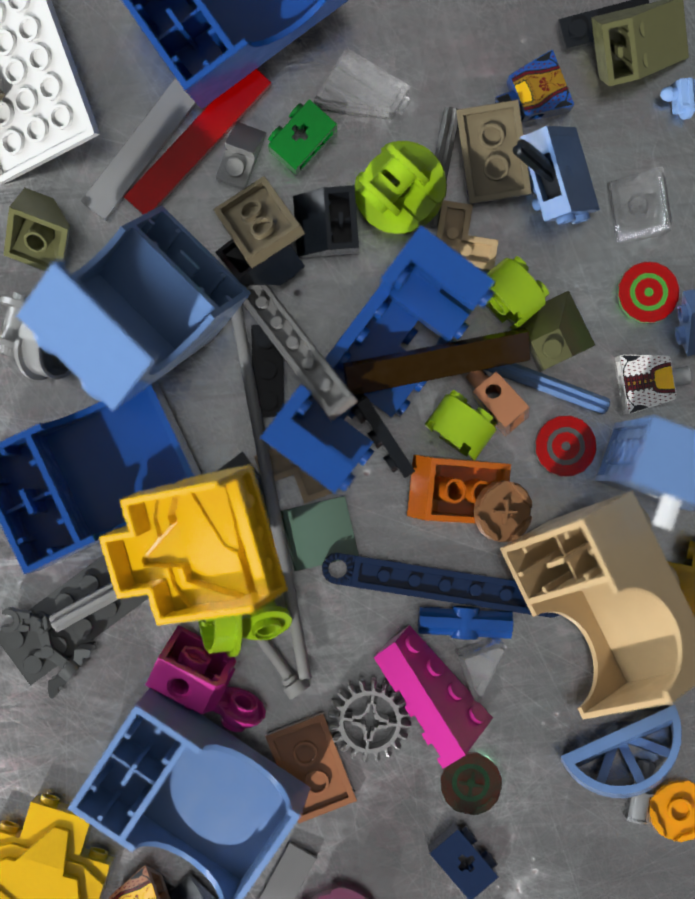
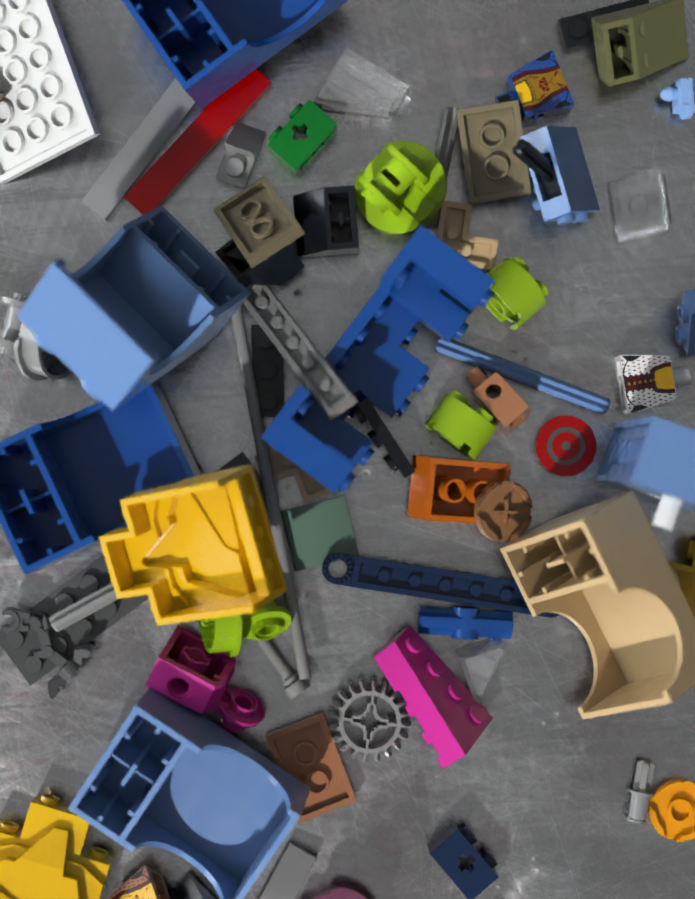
olive slope [4,187,70,271] -> none
dark brown tile [343,328,530,395] -> none
tile [441,752,502,815] -> none
olive slope [518,290,595,372] -> none
medium blue window [561,705,682,798] -> none
red tile [617,262,679,323] -> none

